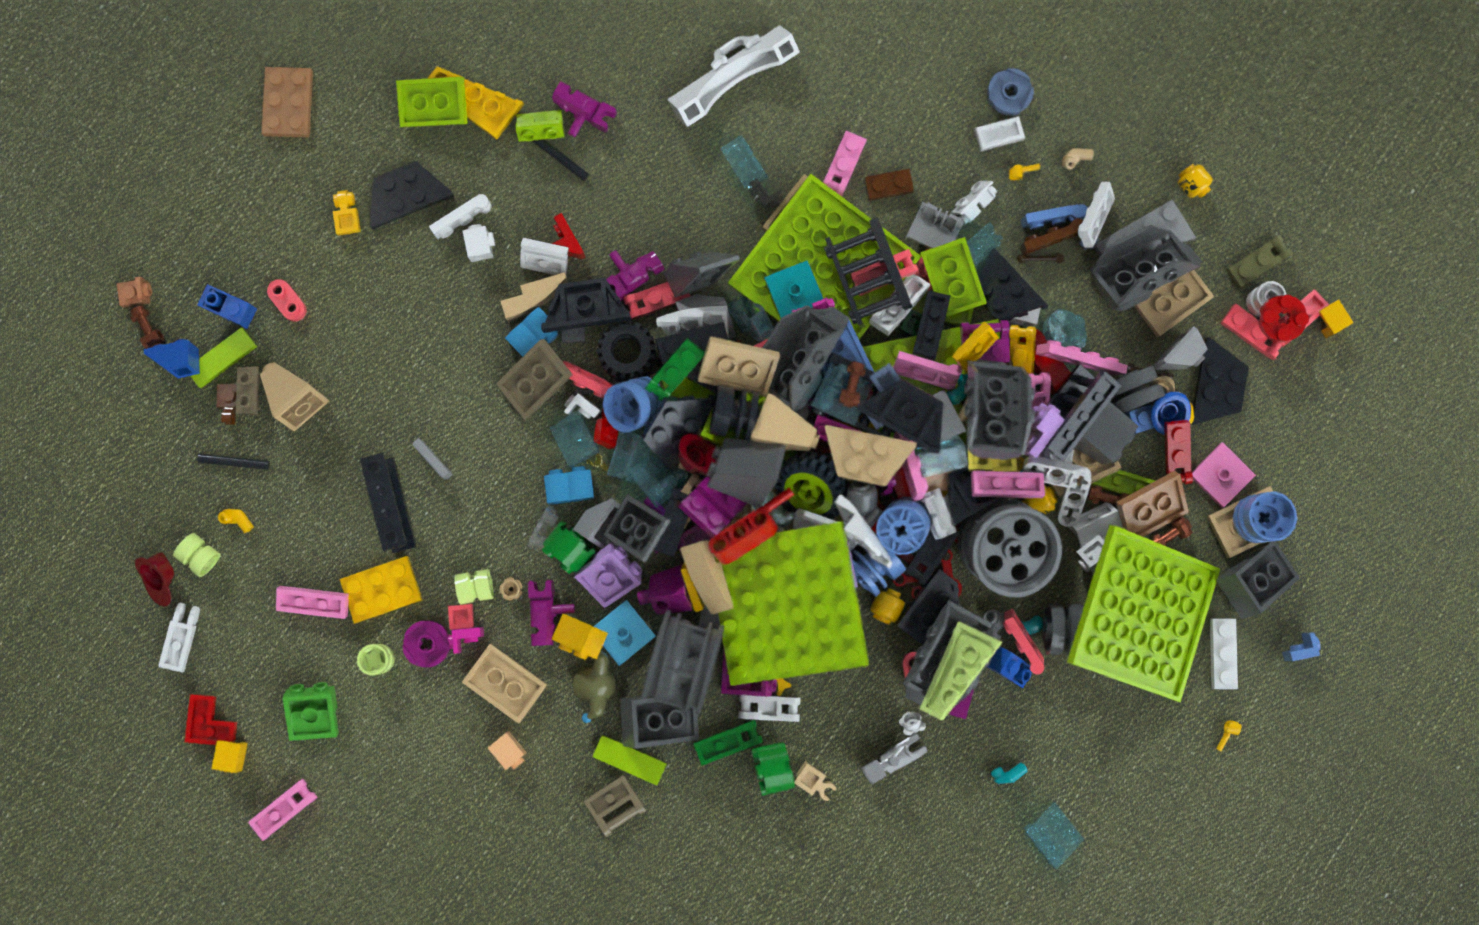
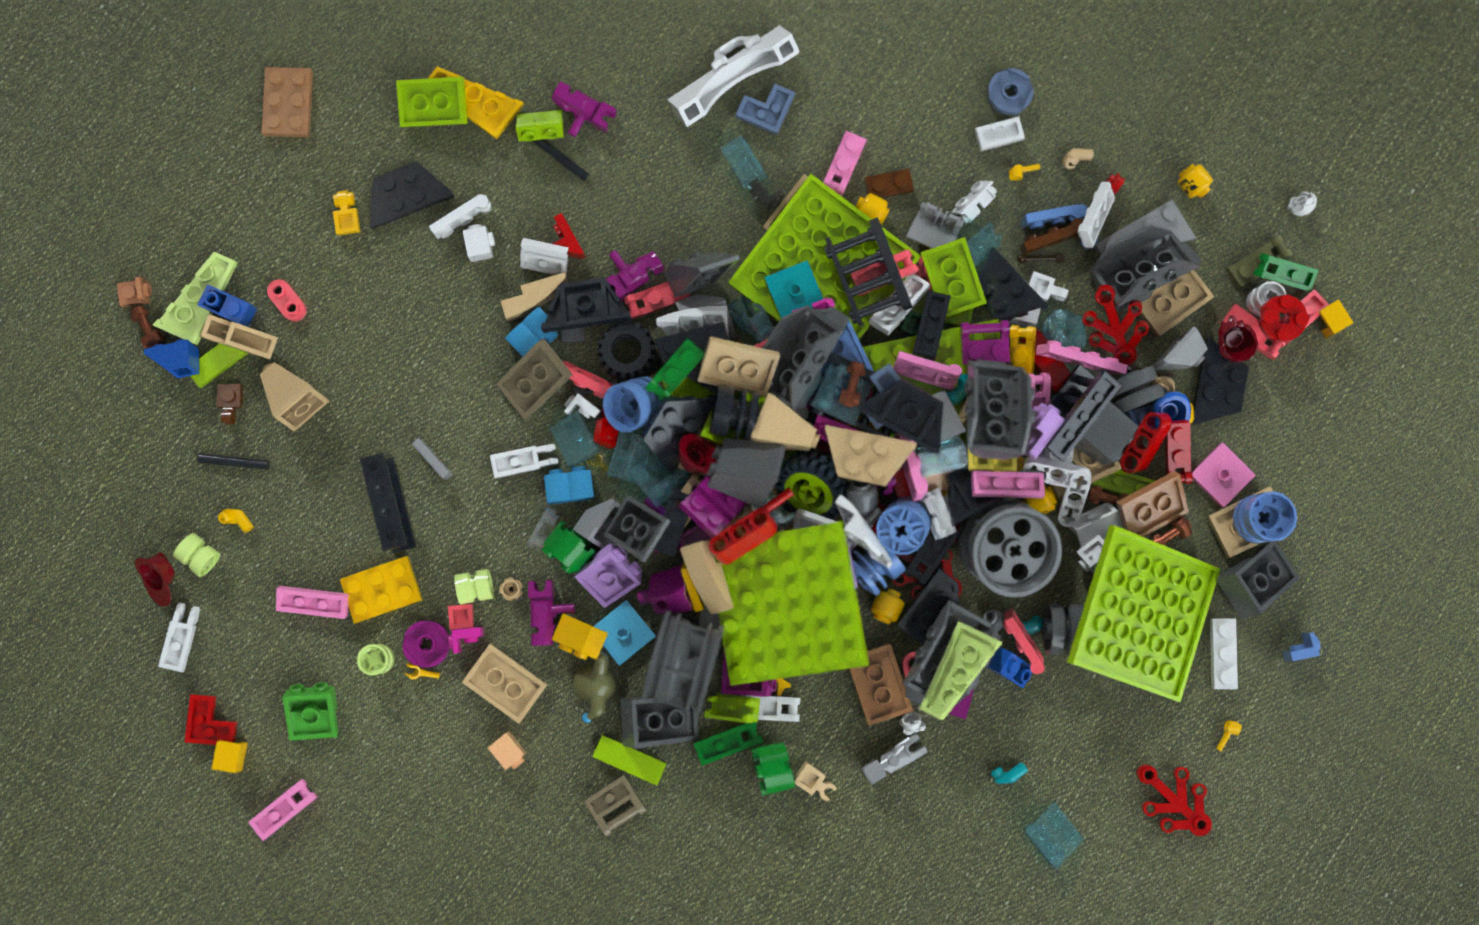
dark tan hinge [236,366,261,415] -> none
yellow plate [952,322,999,372] -> none
none -> yellowish green wing [153,252,238,345]
none -> tan slope [200,314,278,359]
none -> yellow hand [404,663,440,679]
none -> white hinge [490,444,558,479]
none -> lime hinge [704,693,760,723]
none -> sand blue plate [736,84,795,135]
none -> medium nougat plate [849,643,913,726]
none -> yellow head [855,193,890,226]
none -> white plate [1029,271,1069,302]
none -> red plant [1082,285,1149,365]
none -> red plate [1106,173,1125,195]
none -> red beam [1120,412,1172,473]
none -> red plant [1136,764,1212,836]
none -> dark red hair [1218,315,1258,362]
none -> green plate [1253,252,1319,292]
none -> white plate [1288,192,1317,216]

